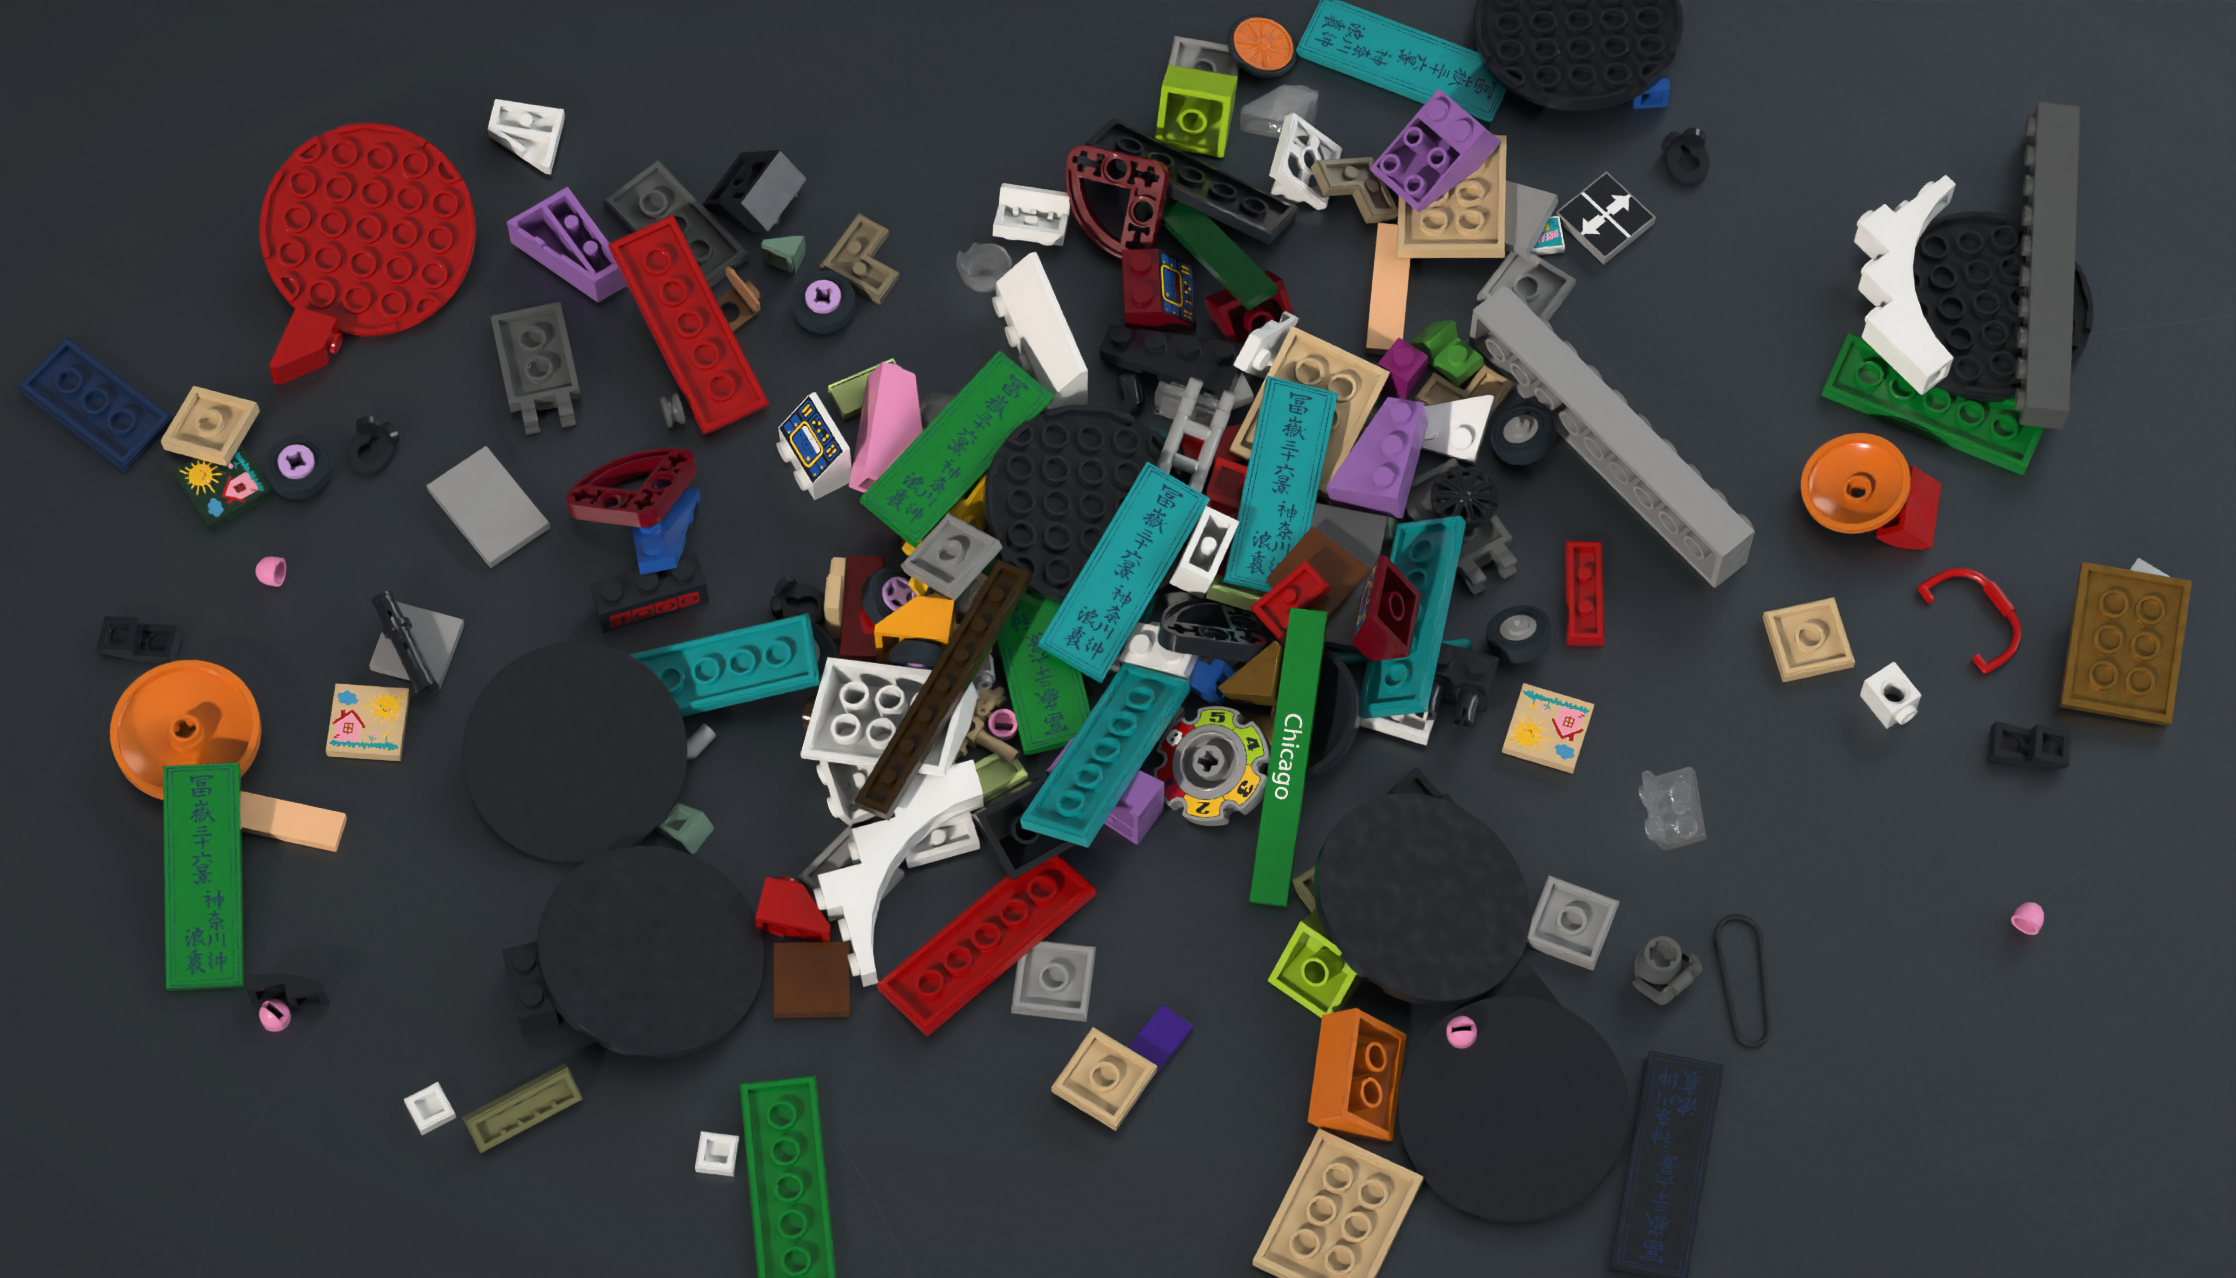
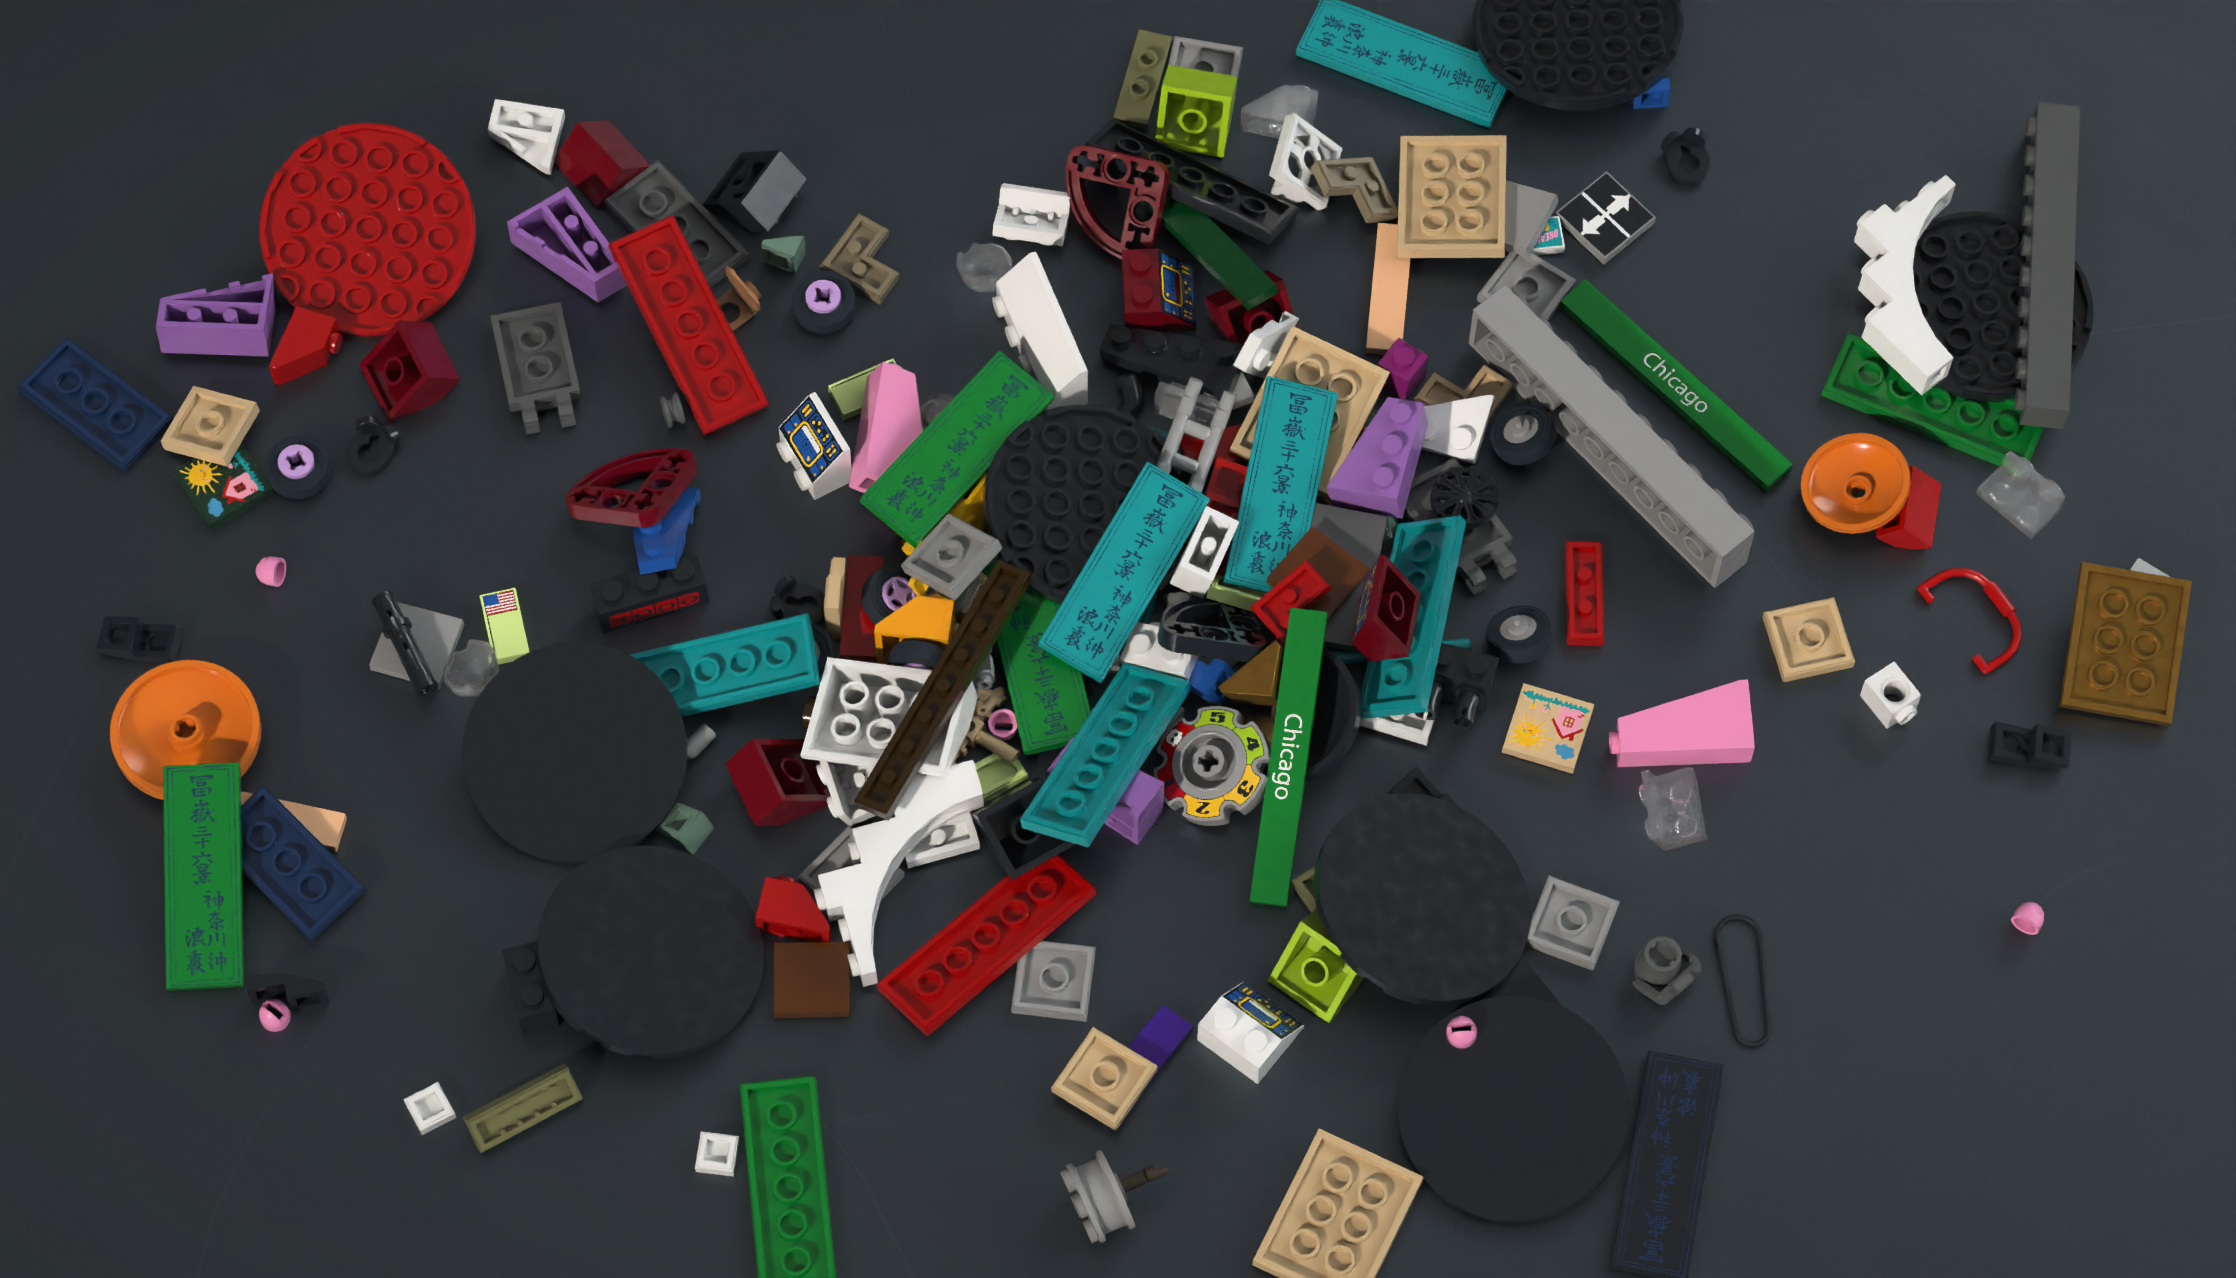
tan tile [326,684,411,761] -> none
light grey tile [427,446,550,568] -> none
orange wheel [1227,14,1298,78] -> none
orange slope [1307,1008,1407,1142] -> none
medium lavender slope [1369,88,1501,212] -> none
bright green slope [1409,320,1484,387] -> none
none -> medium lavender wedge [155,273,278,357]
none -> dark blue tile [241,785,367,942]
none -> dark red slope [359,320,460,422]
none -> clear hair [443,639,499,697]
none -> yellowish green tile [479,588,529,665]
none -> dark red slope [554,120,650,210]
none -> dark red slope [725,739,831,826]
none -> light grey wheel [1060,1149,1170,1243]
none -> olive plate [1113,29,1173,131]
none -> white slope [1197,981,1304,1084]
none -> green tile [1559,279,1793,492]
none -> bright pink slope [1609,680,1755,767]
none -> clear bracket [1976,451,2065,540]

